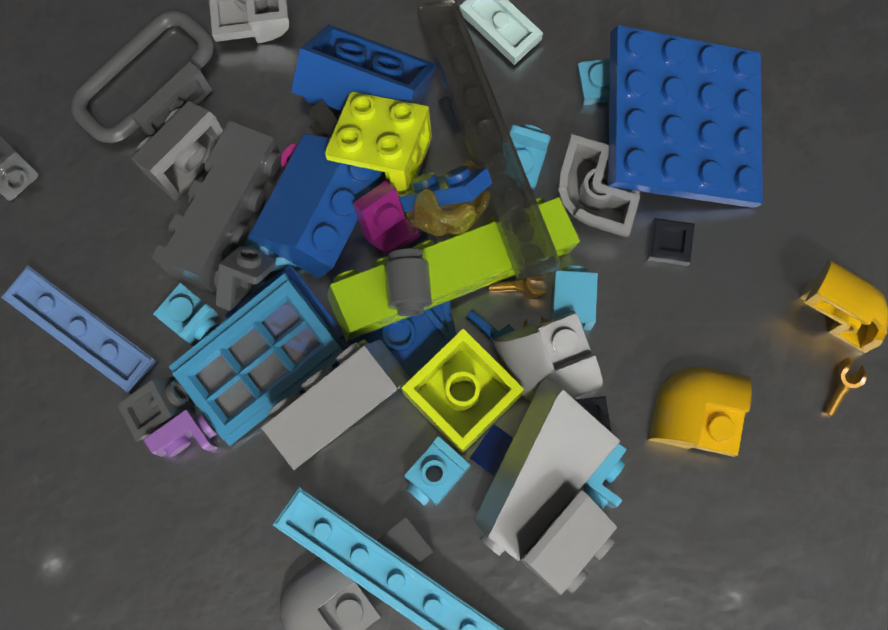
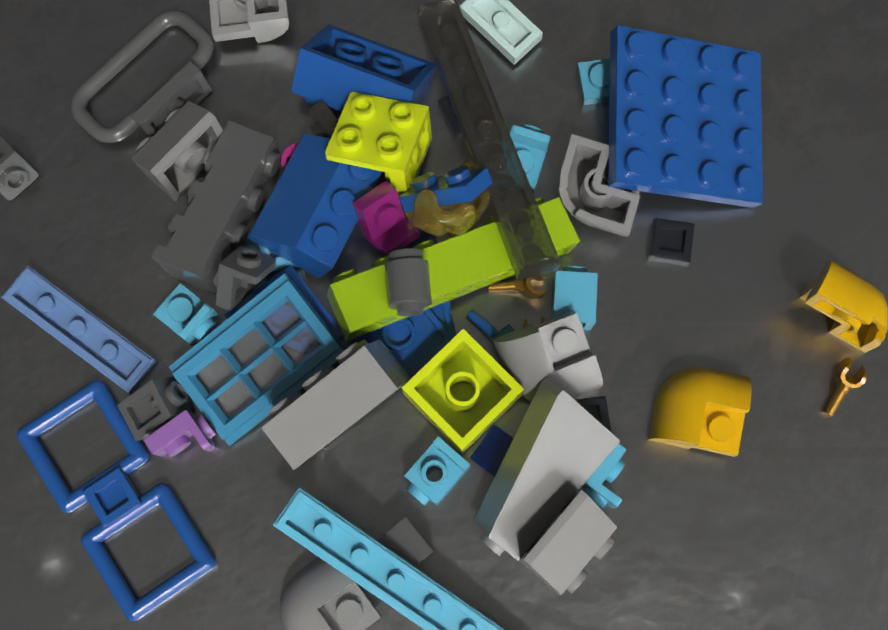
none -> blue bar [17,379,216,621]

